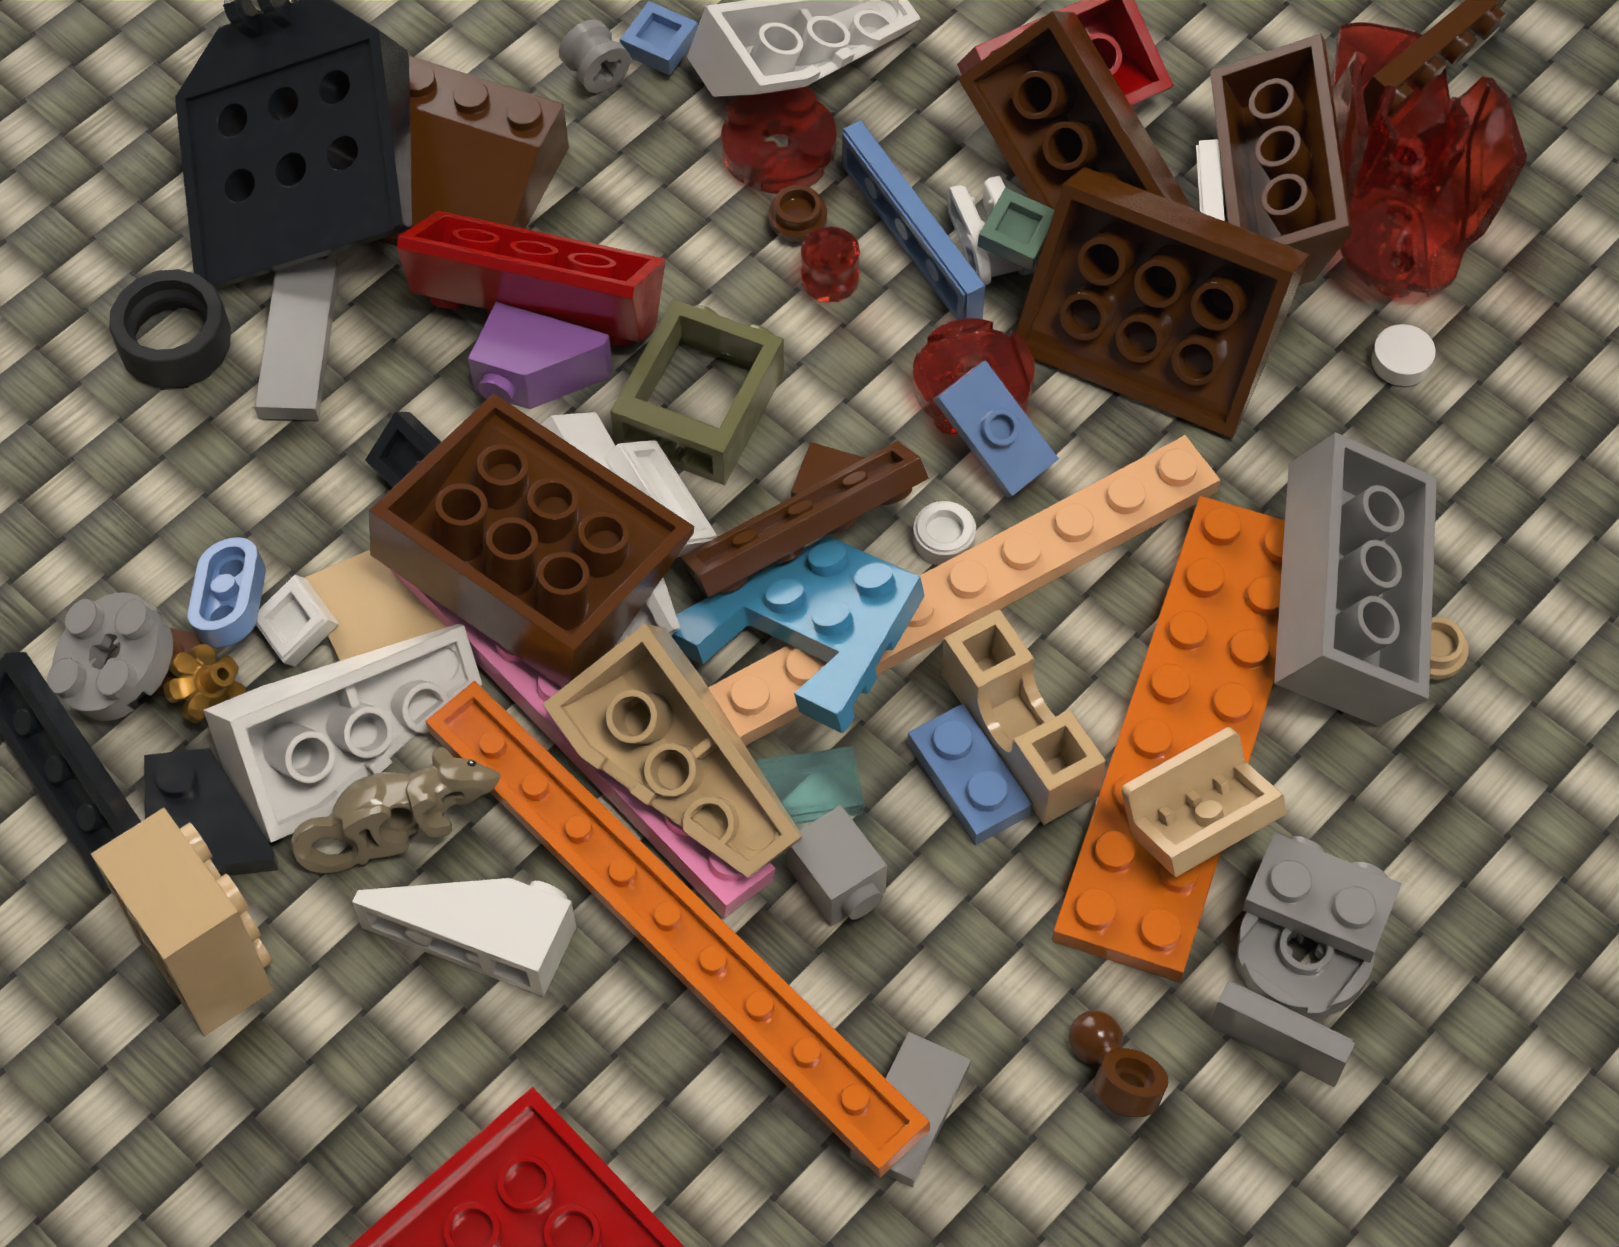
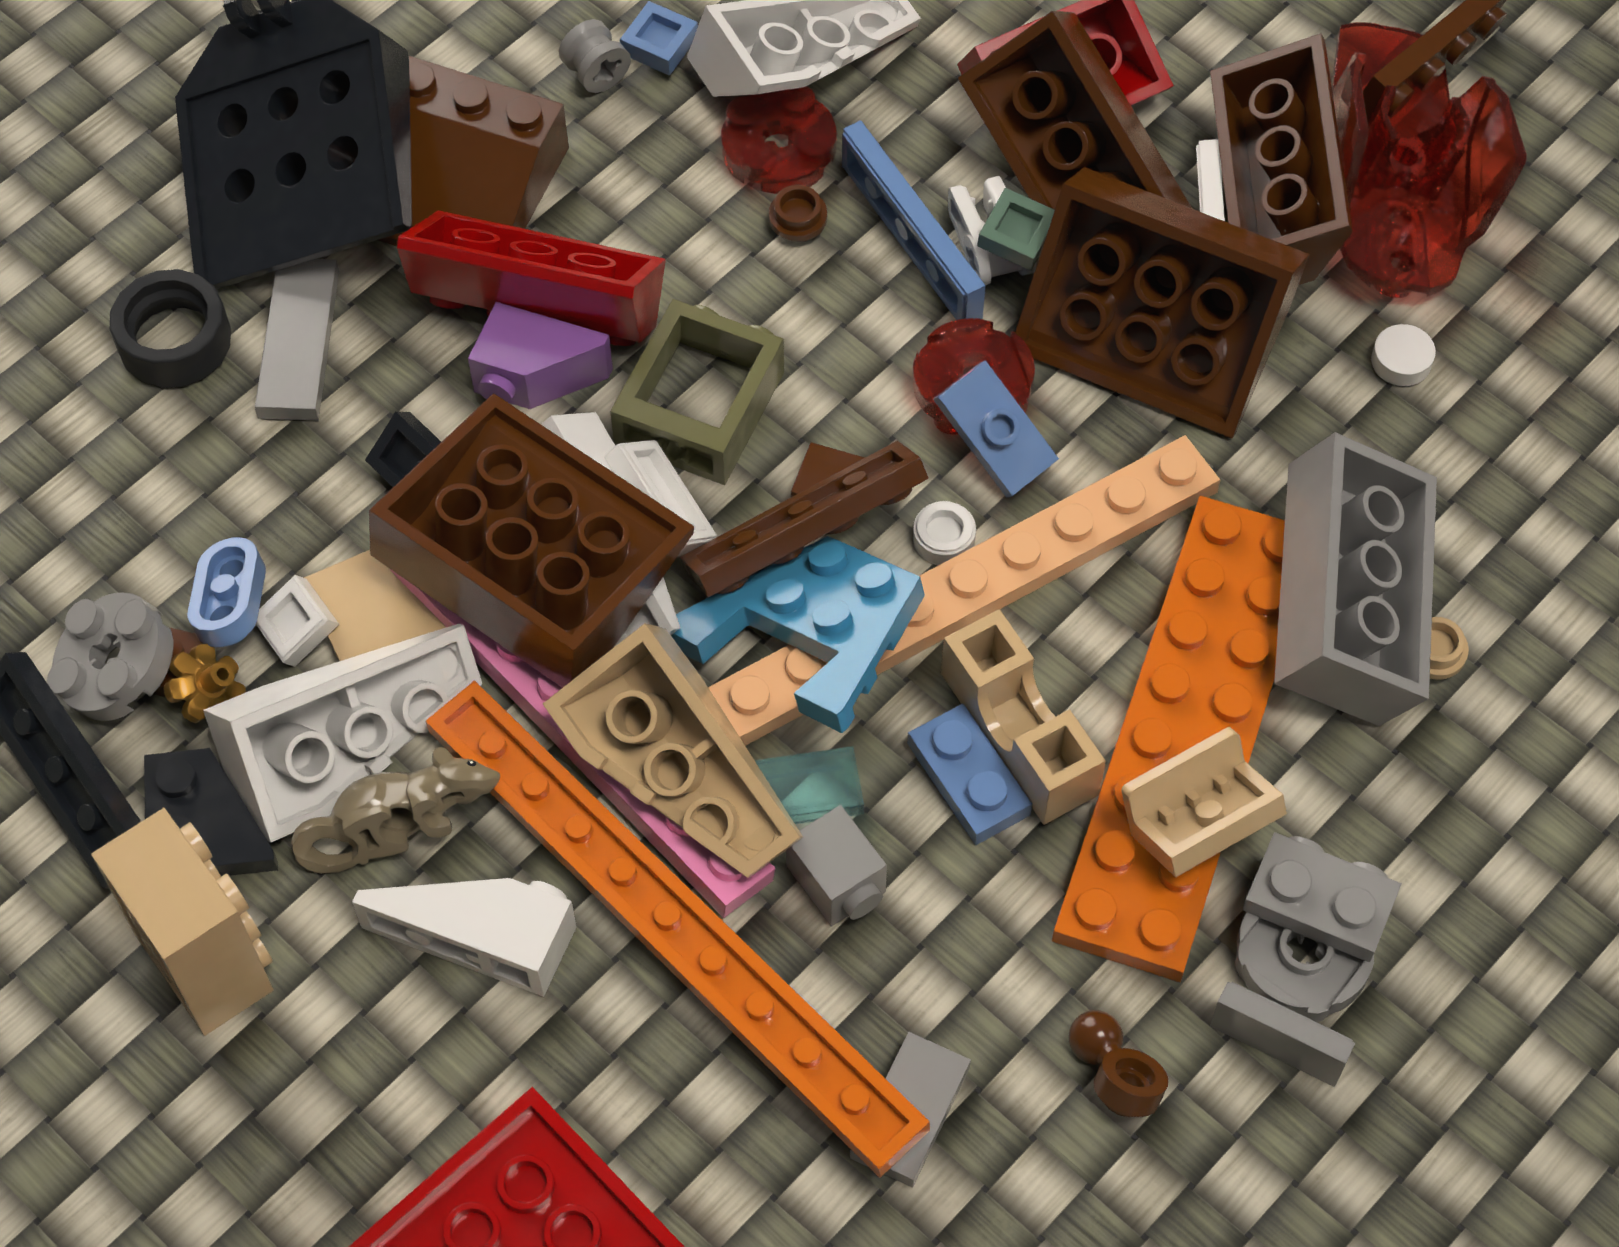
clear red wheel [801,226,860,303] -> none

